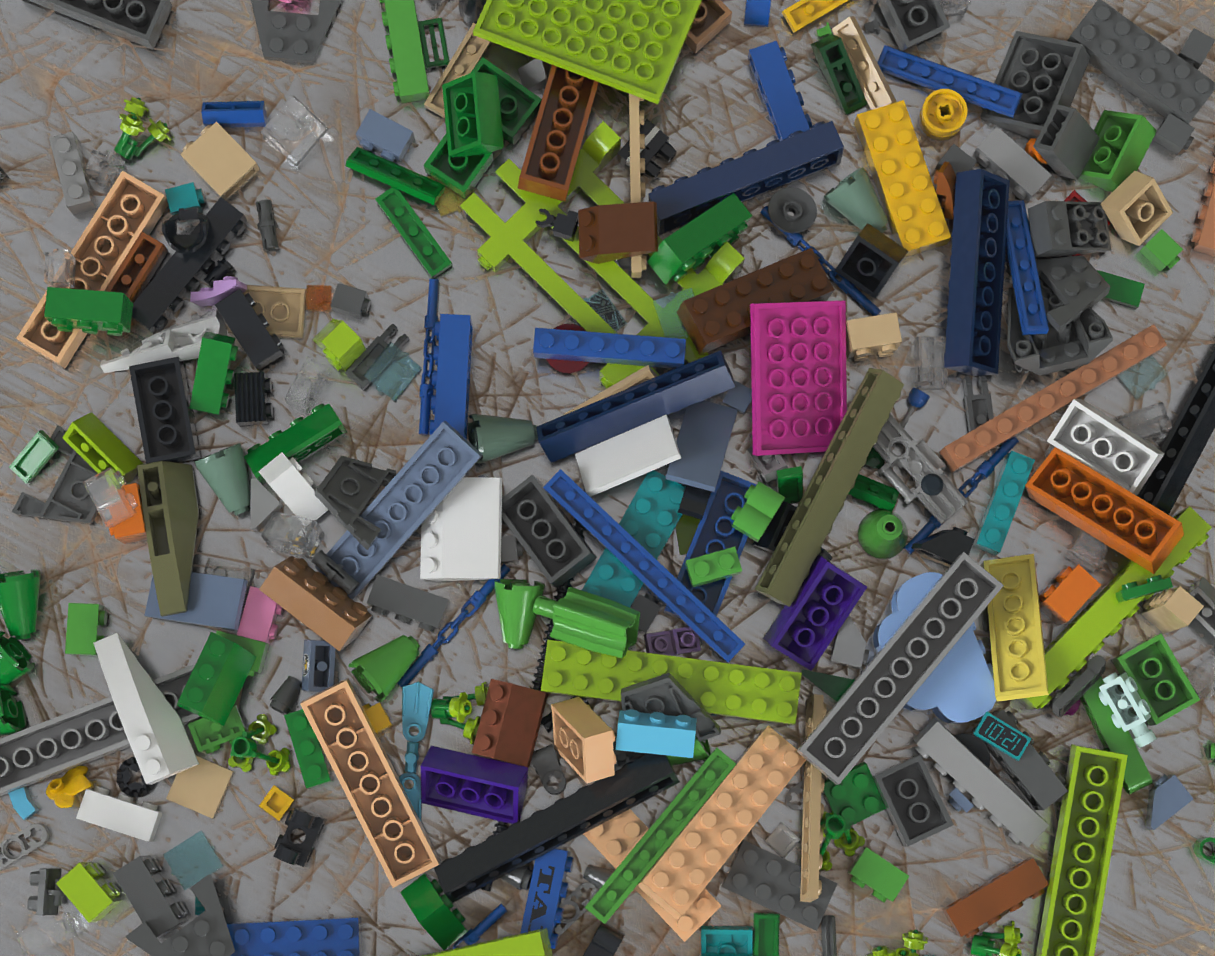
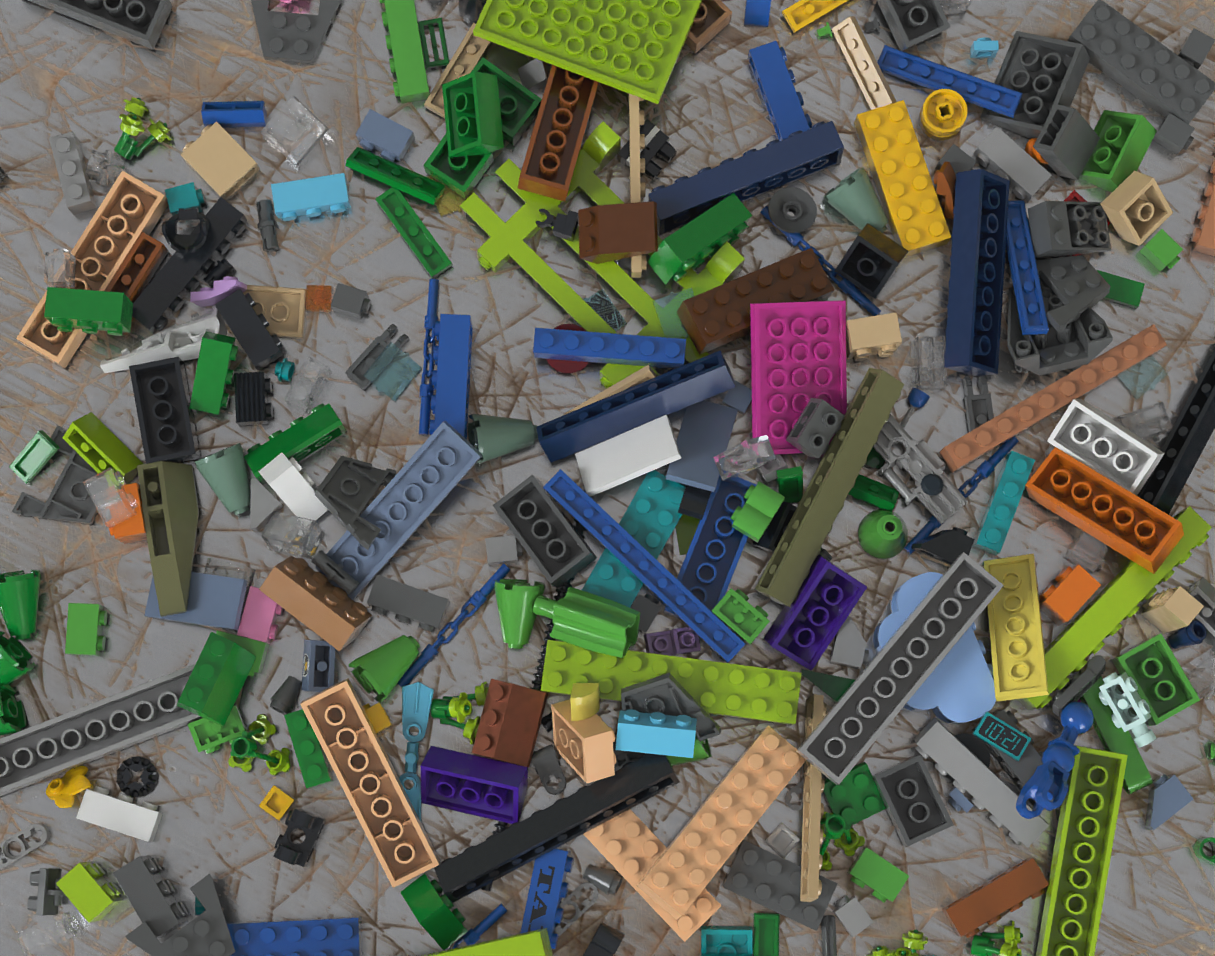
medium azure piece [8,787,39,820] -> none
white wedge [93,633,199,785] -> none
clear light blue piece [163,830,223,890] -> none
tan tile [166,755,234,819] -> none
lime wedge [312,319,366,372] -> none
white slope [420,477,502,582] -> none
dark grey cone [501,865,533,891] -> none
bright green plate [584,748,736,924] -> none
bright green brick [685,546,742,588] -> none
dark green slope [810,34,867,115] -> none
green plate [1115,575,1173,603] -> none
none -> medium azure brick [271,173,351,221]
none -> teal plate [275,358,295,382]
none -> light yellow brick [570,683,600,721]
none -> bright green bracket [711,588,770,645]
none -> clear brick [713,435,776,481]
none -> dark grey brick [786,398,845,458]
none -> light grey brick [833,895,874,937]
none -> medium azure plate [970,37,999,58]
none -> blue piece [1016,702,1094,819]
none -> dark blue cone [1169,620,1207,649]

